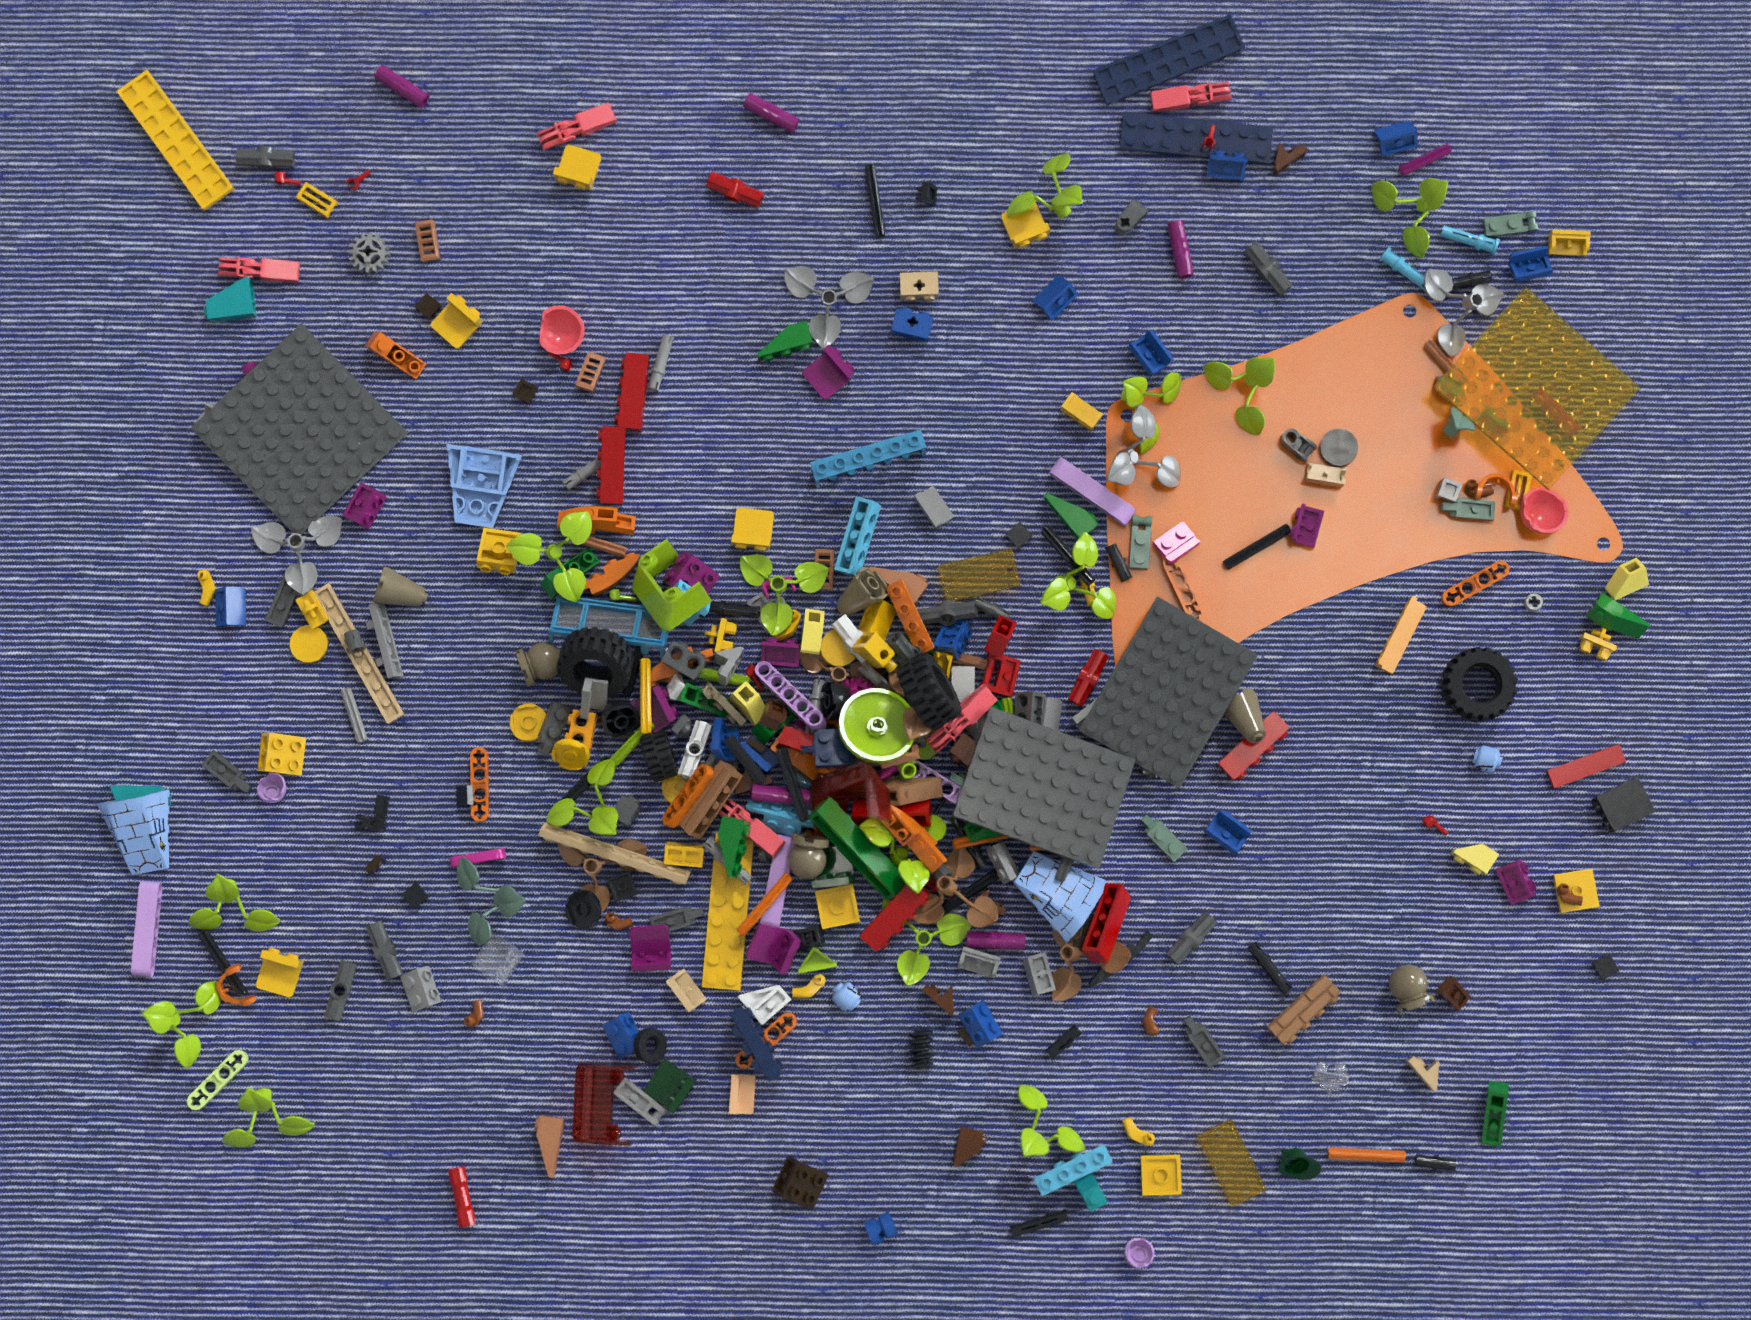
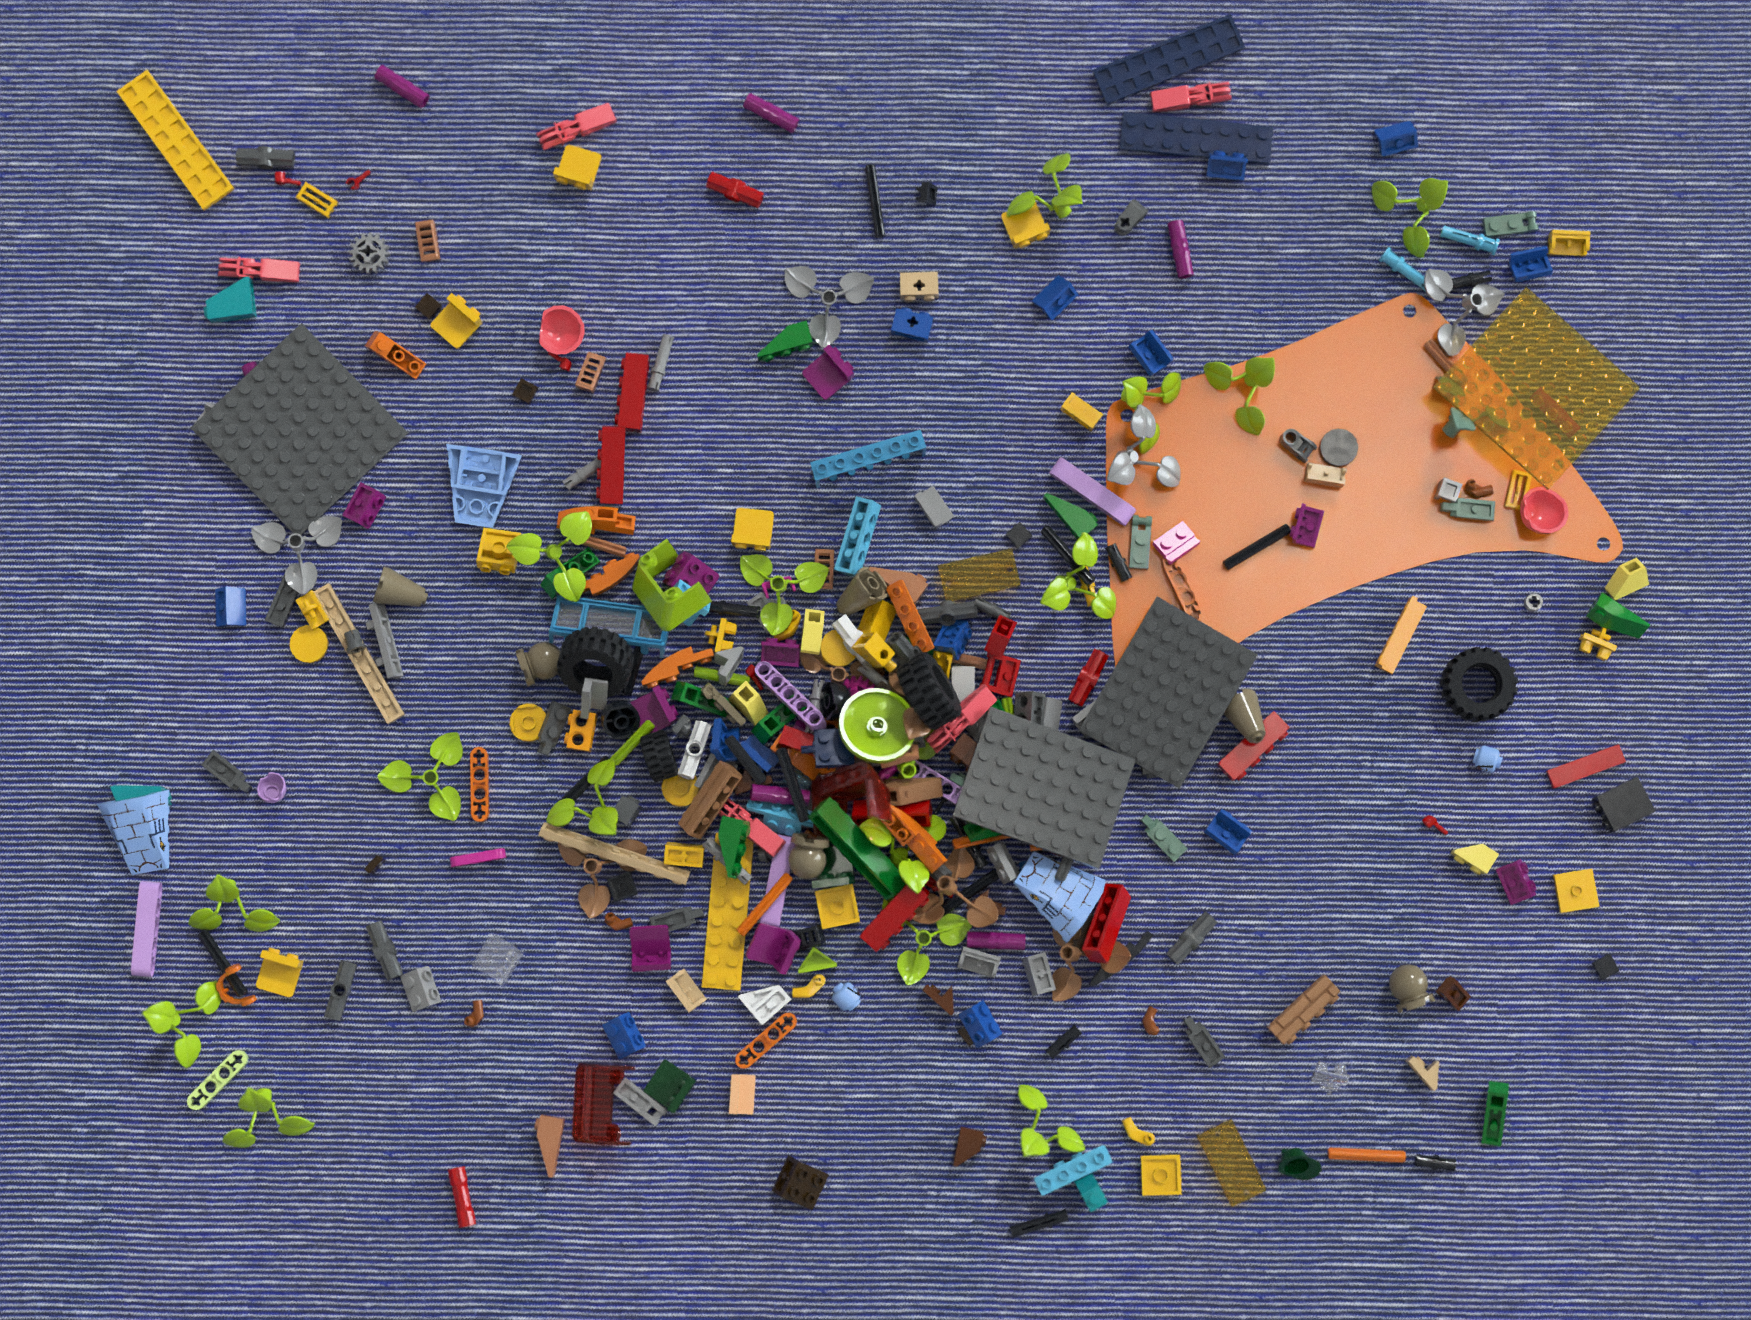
yellow arm [197,570,216,607] -> none
yellow bracket [257,733,306,776] -> none
light grey axle [341,687,368,743] -> none
black bar [354,795,390,832] -> none
black tile [401,882,429,909] -> none
black tile [456,785,473,806] -> none
sand green plant [457,856,526,946] -> none
yellow tile [551,739,590,770] -> none
black tile [565,890,602,929] -> none
lime hand [609,589,636,602] -> none
black tyre [633,1028,667,1063] -> none
yellow axle [640,658,652,735] -> none
dark grey brick [661,641,707,682] -> none
orange beam [662,764,714,828] -> none
white tile [667,673,685,700] -> none
dark blue piece [730,1005,785,1081] -> none
dark brown tile [746,737,767,754] -> none
reddish brown slope [759,698,787,731] -> none
blue wheel [863,1211,899,1246] -> none
black piece [909,1030,933,1070] -> none
lavender hair [1124,1238,1155,1268] -> none
red hand [1201,125,1215,151] -> none
dark grey piece [1244,241,1293,296] -> none
black pin [1247,941,1292,995] -> none
reddish brown slope [1273,143,1308,175] -> none
magenta axle [1398,144,1451,176] -> none
orange beam [1441,561,1510,606] -> none
orange piece [1474,473,1518,508] -> none
dark orange arm [1557,883,1583,906] -> none
none -> lime plant [377,732,463,821]

